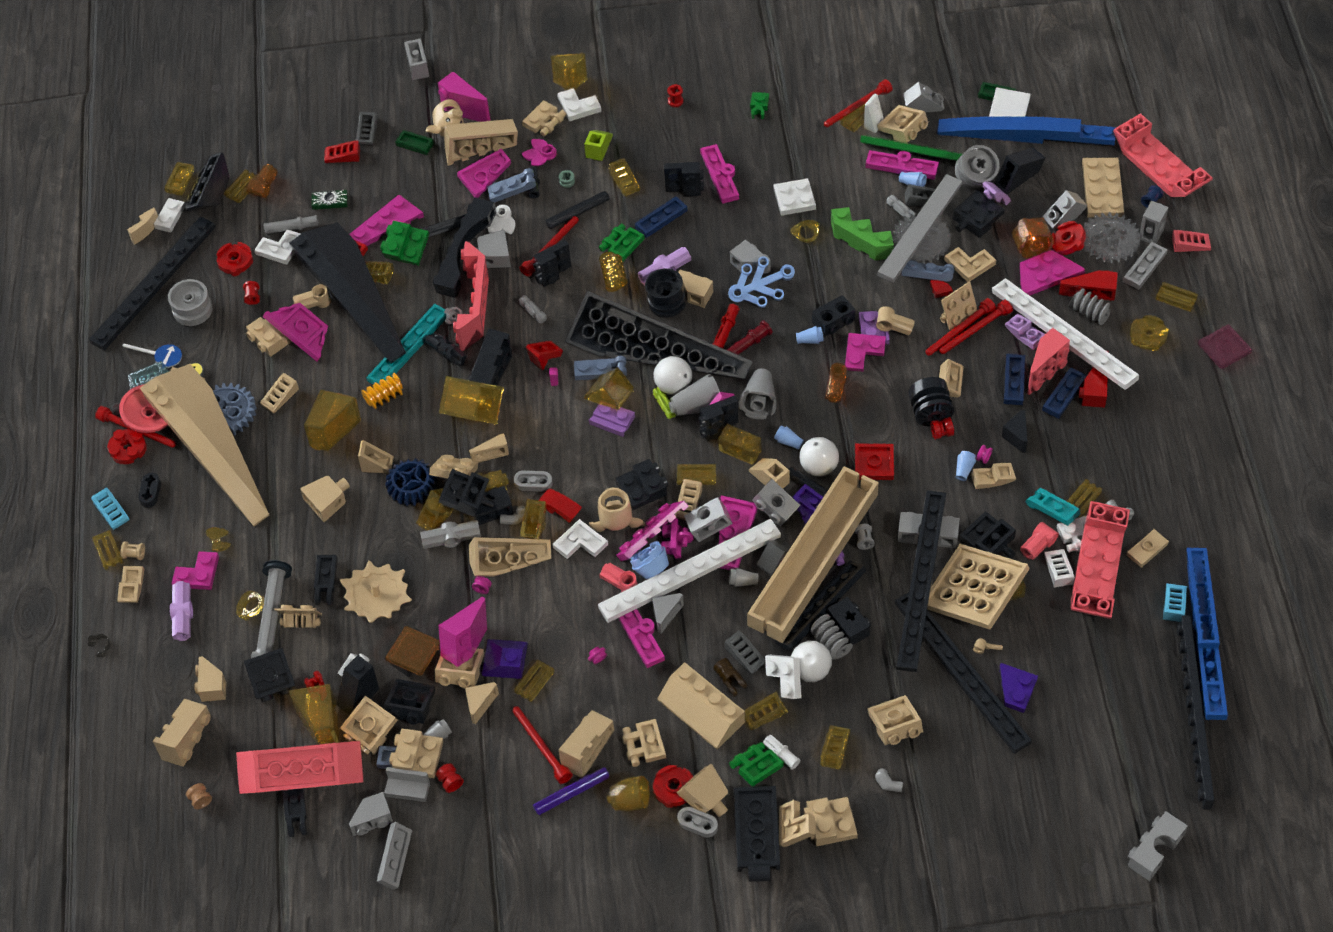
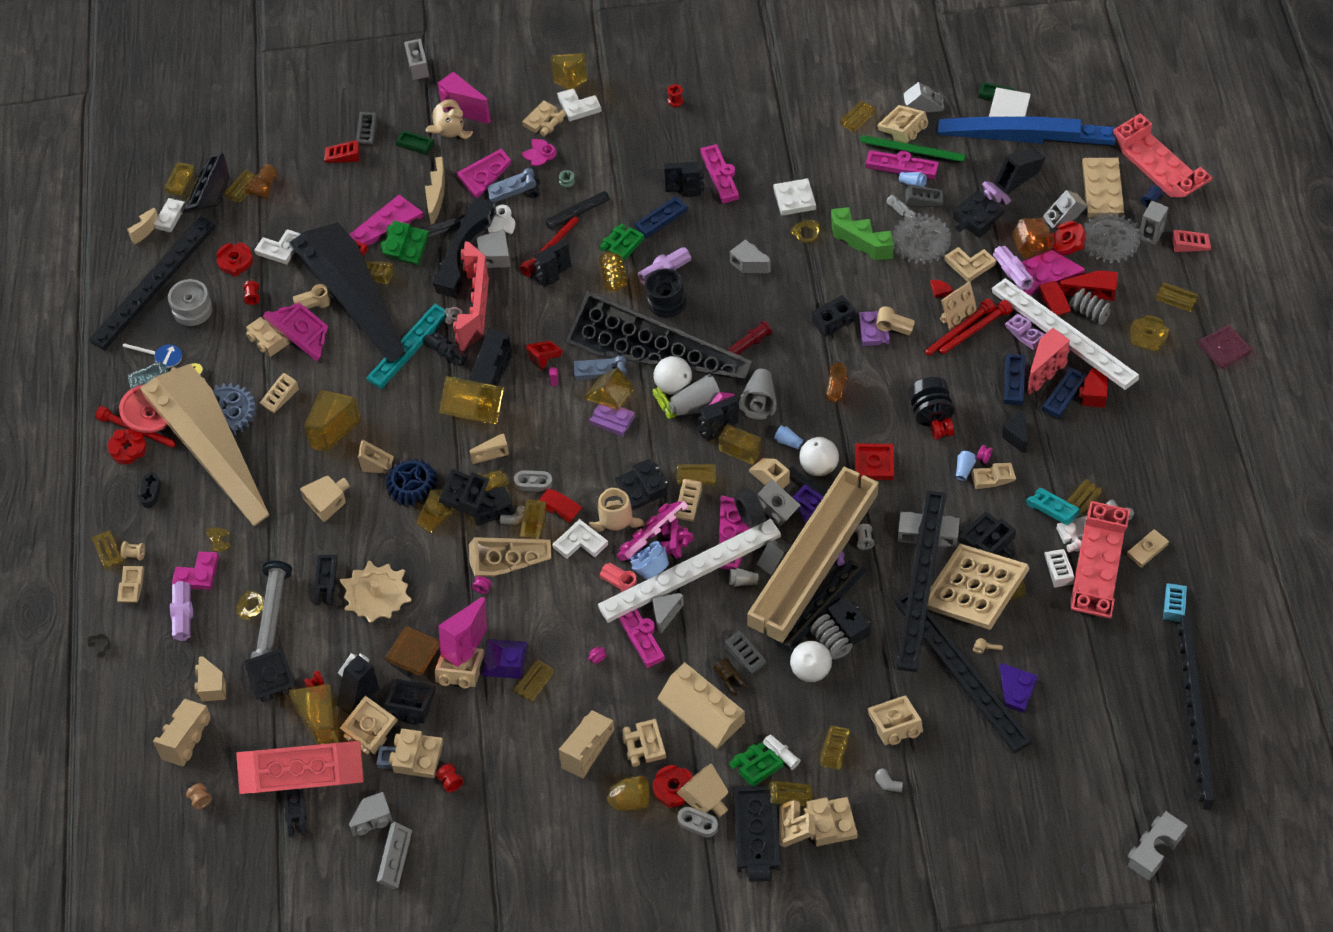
medium azure slope [91,488,130,530] -> none
light grey pin [264,215,319,234] -> none
tan hinge [275,605,322,628] -> none
tile [312,190,348,210] -> none
light orange piece [361,373,403,410] -> none
light grey panel [384,767,430,802] -> none
light grey piece [420,520,481,549] -> none
light grey cone [423,719,452,739] -> none
tan plate [429,455,478,479] -> none
tan wedge [444,119,518,166] -> none
tan slope [465,682,499,724] -> none
red piece [512,706,573,784] -> none
light grey axle [519,295,547,323] -> none
dark purple axle [533,767,609,815] -> none
lime slope [584,130,613,161] -> none
clear yellow slope [609,158,640,196] -> none
tan slope [679,270,713,308] -> none
light grey brick [684,497,733,542] -> none
red pin [713,304,740,348] -> none
light blue plant [728,256,795,308] -> none
clear yellow slope [744,692,788,730] -> none
green plate [750,92,769,120] -> none
white plate [765,655,801,699] -> none
light blue cone [796,326,824,344] -> none
red piece [824,79,893,127] -> none
dark pink plate [845,333,886,372] -> none
white slope [864,94,884,133] -> none
light grey tile [877,174,962,283] -> none
sand blue plate [901,260,955,281] -> none
tan slope [939,359,964,397] -> none
light grey wheel [955,145,999,189] -> none
coral piece [1020,522,1059,560] -> none
light grey plate [1123,242,1167,290] -> none
blue slope [1186,548,1228,720] -> none
none -> tan slope [425,157,445,224]
none -> black tyre [734,489,766,528]
none -> clear yellow tile [769,781,812,807]
none -> lavender piece [993,246,1034,290]
none -> red slope [1038,280,1071,316]

